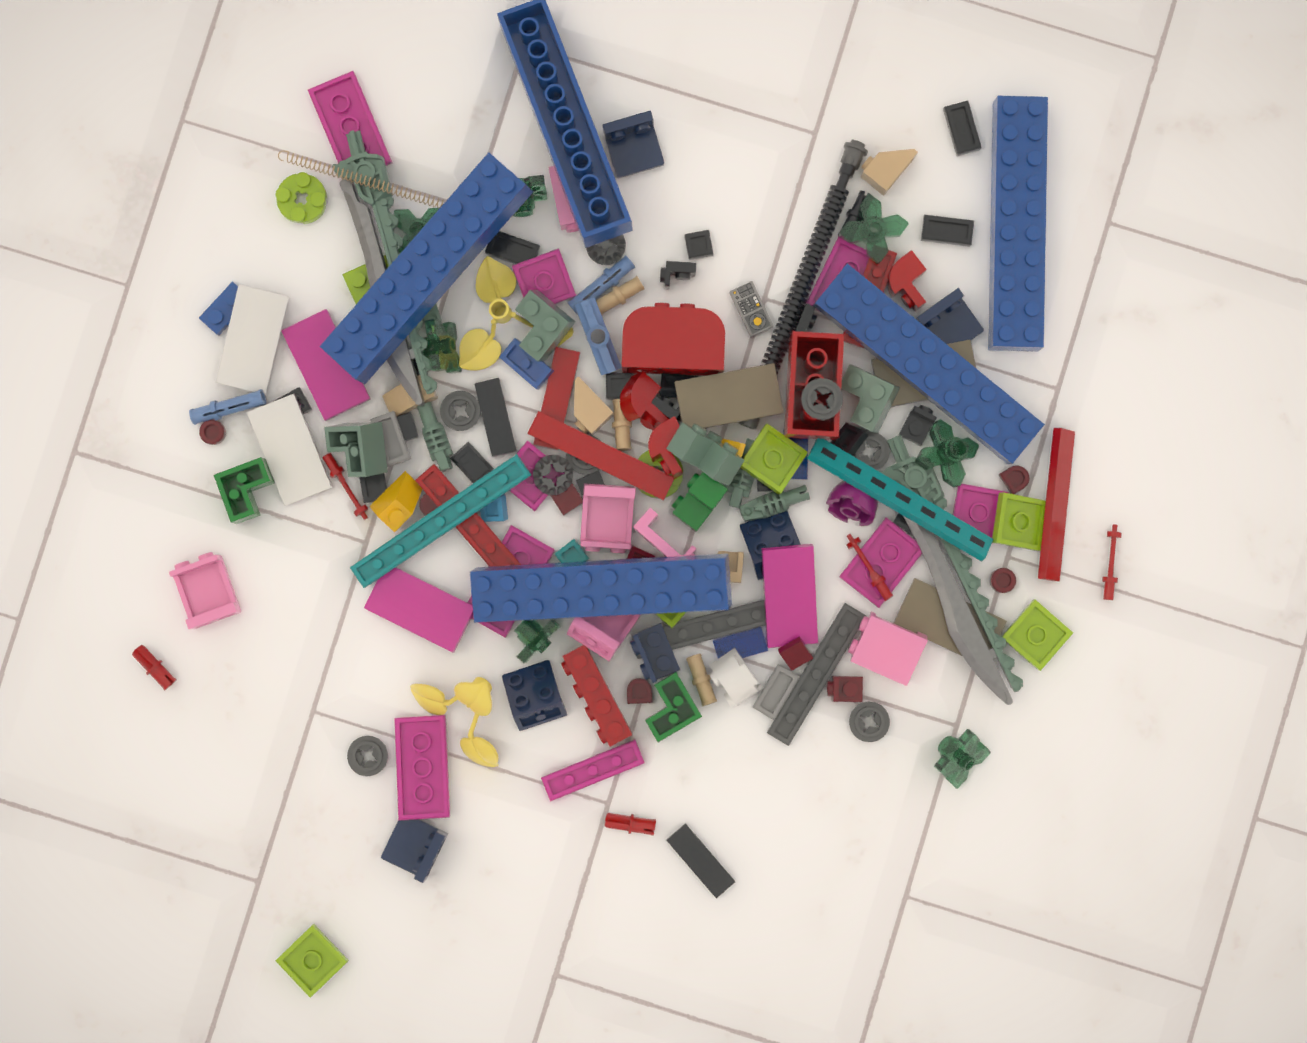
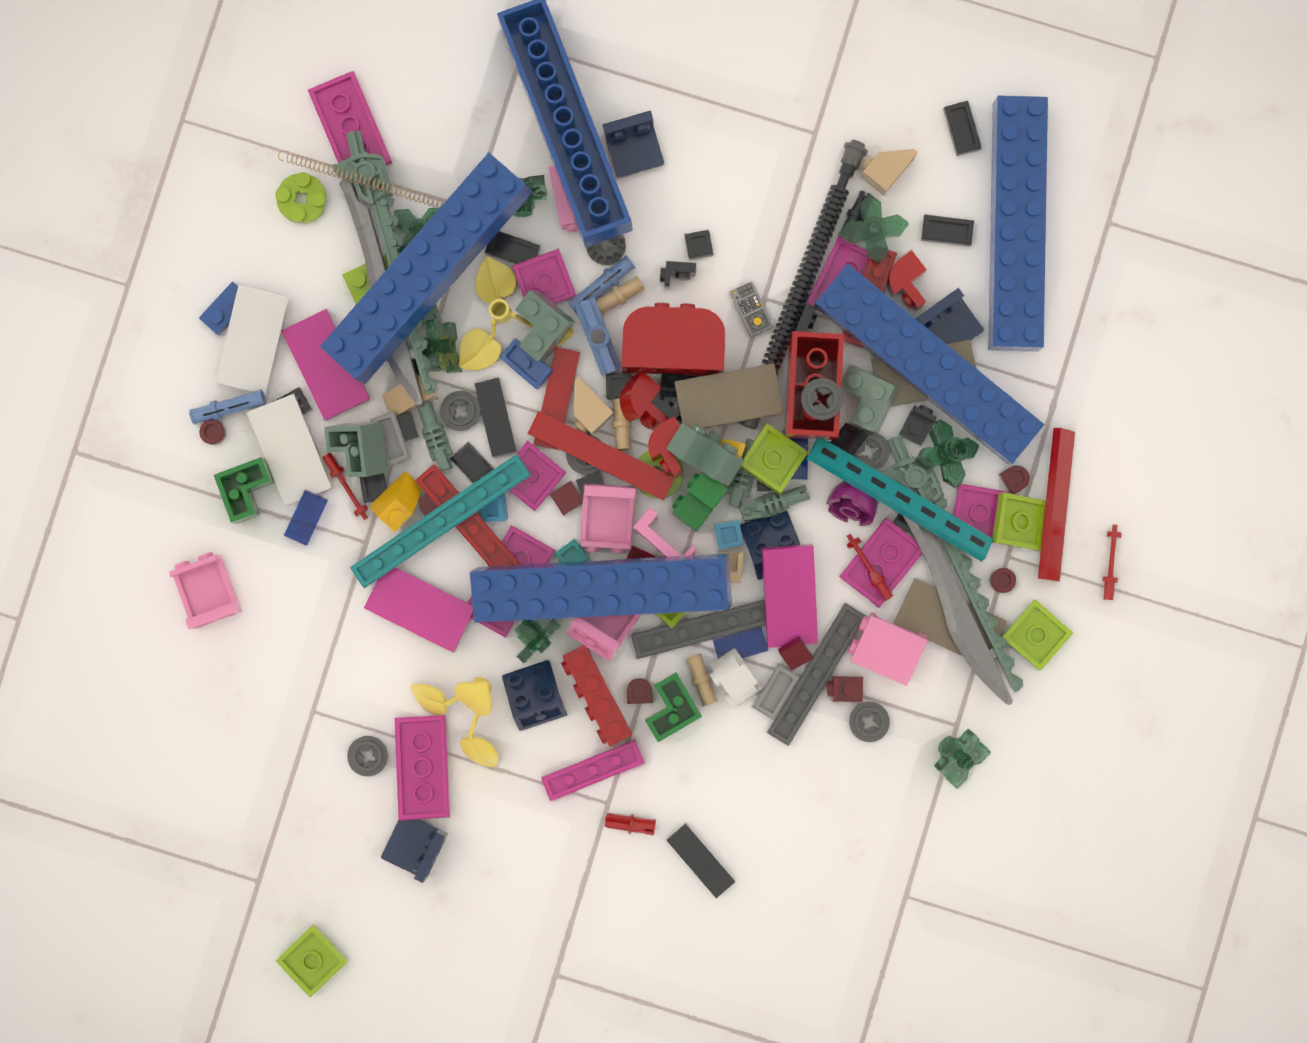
red axle [132,645,177,691] -> none
dark grey gear [533,455,573,495] -> none
dark blue bracket [630,623,680,684] -> none
none -> clear blue tile [284,489,328,546]
none -> dark azure plate [714,520,744,550]

